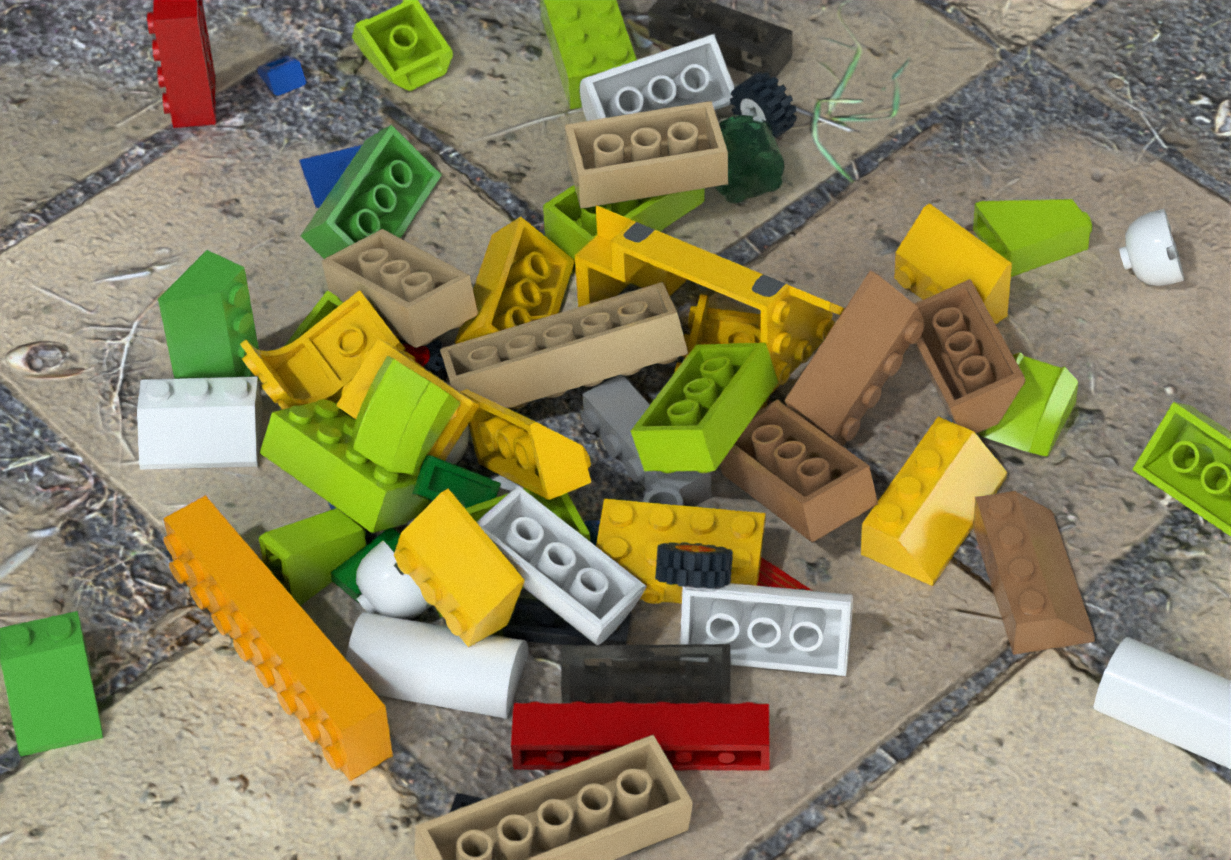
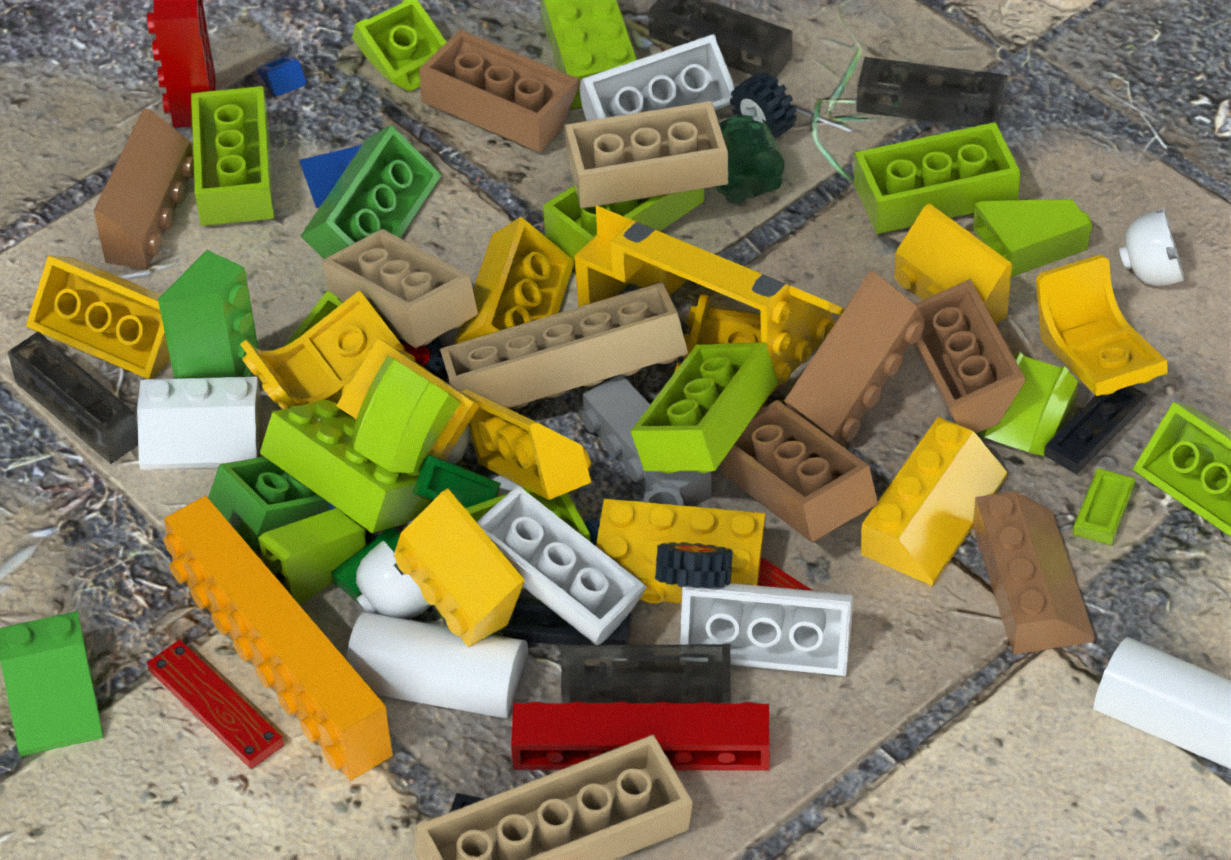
none -> clear smoke brick [8,331,138,464]
none -> yellow slope [25,255,170,379]
none -> medium nougat slope [94,108,194,269]
none -> red tile [147,639,284,769]
none -> lime brick [191,86,274,226]
none -> bright green slope [208,457,331,550]
none -> medium nougat slope [419,29,579,152]
none -> lime brick [853,122,1020,234]
none -> clear smoke brick [856,57,1008,130]
none -> yellow bracket [1036,254,1168,396]
none -> black plate [1044,386,1147,475]
none -> lime tile [1073,468,1136,546]

